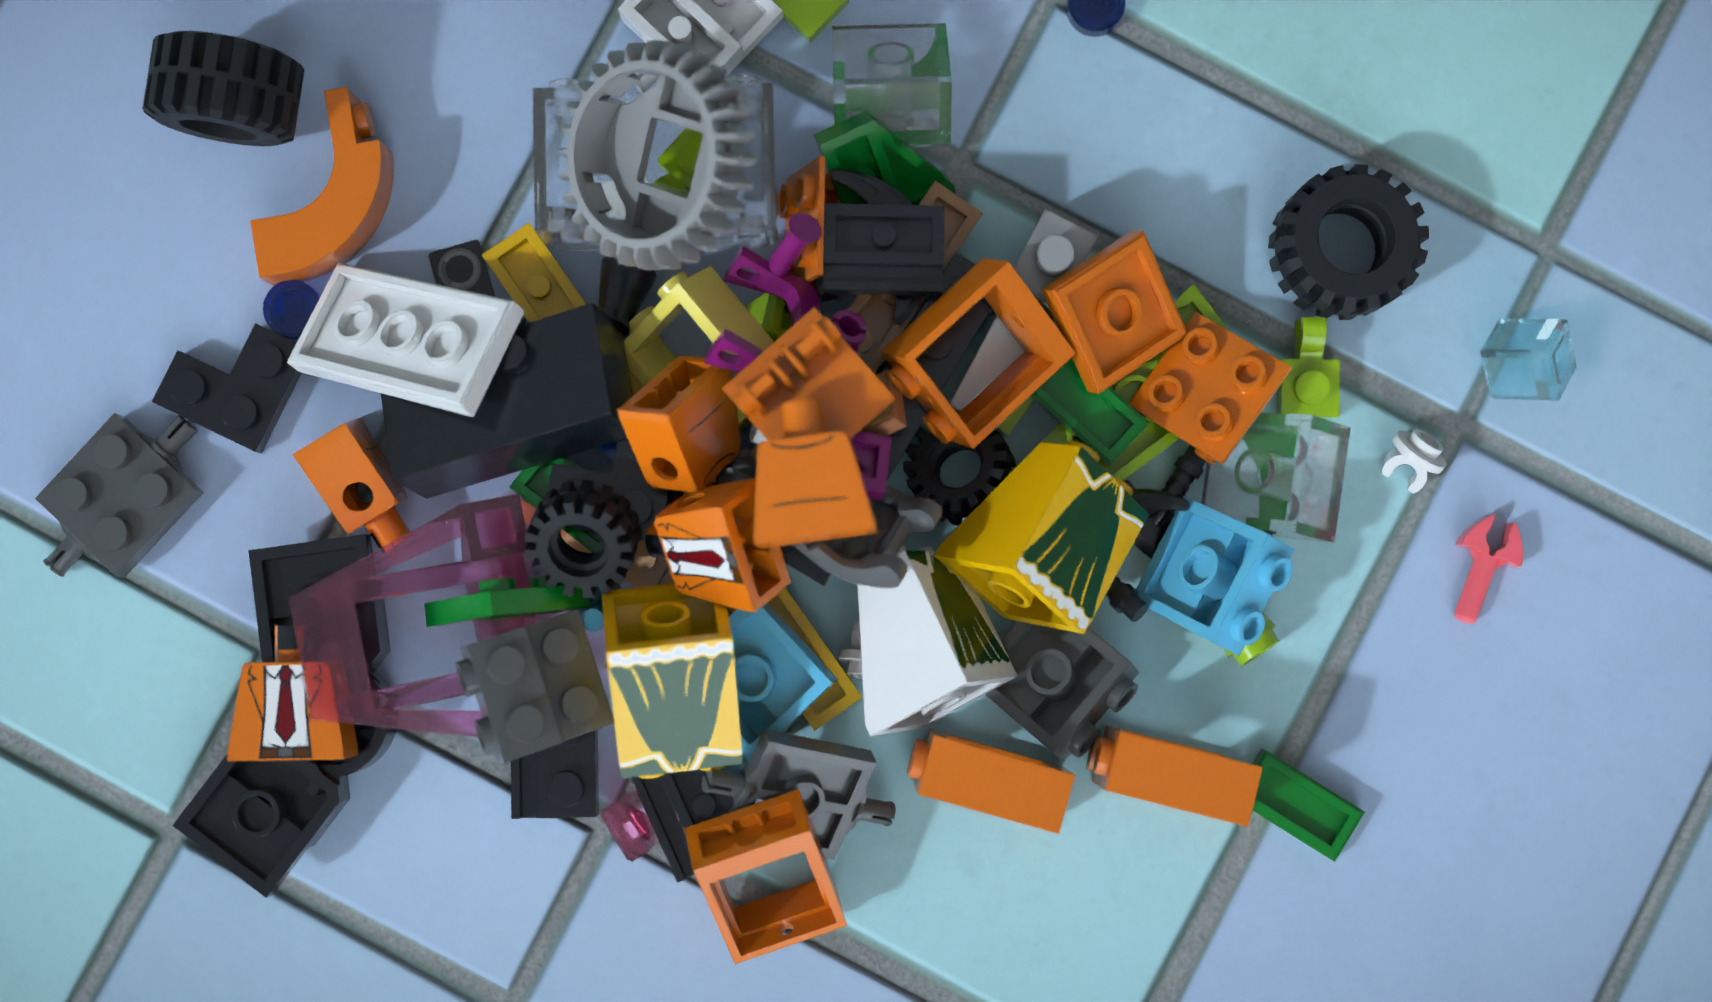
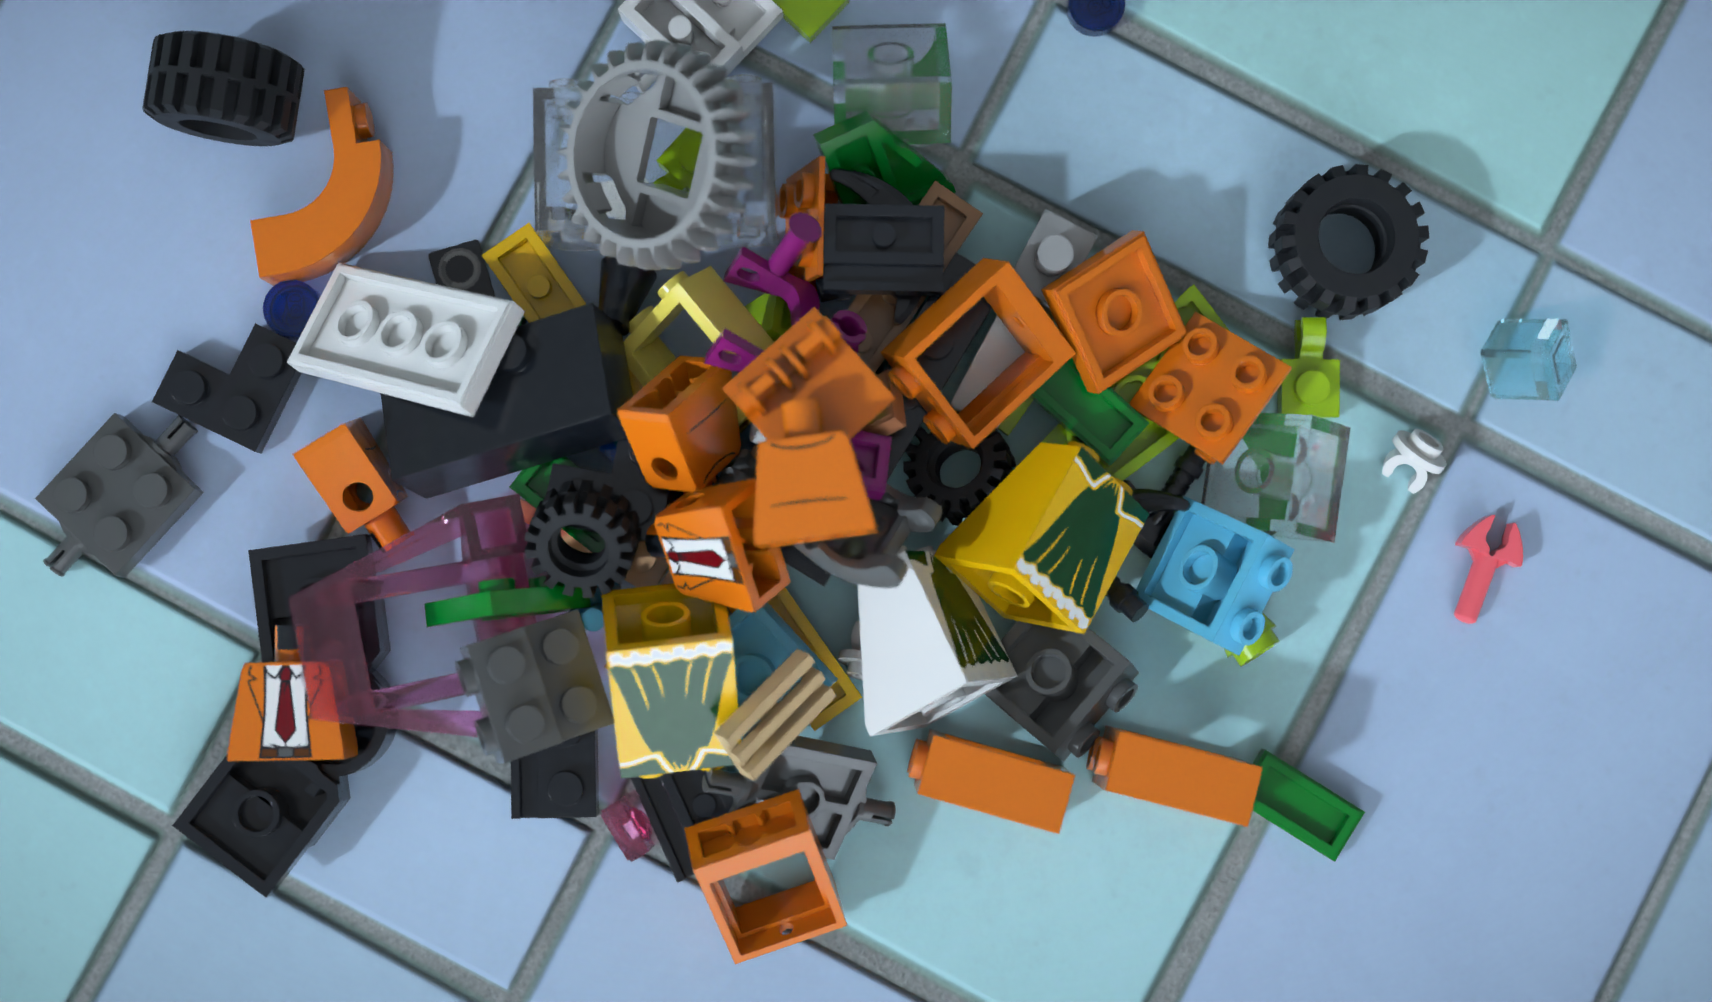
none -> tan tile [713,649,836,781]

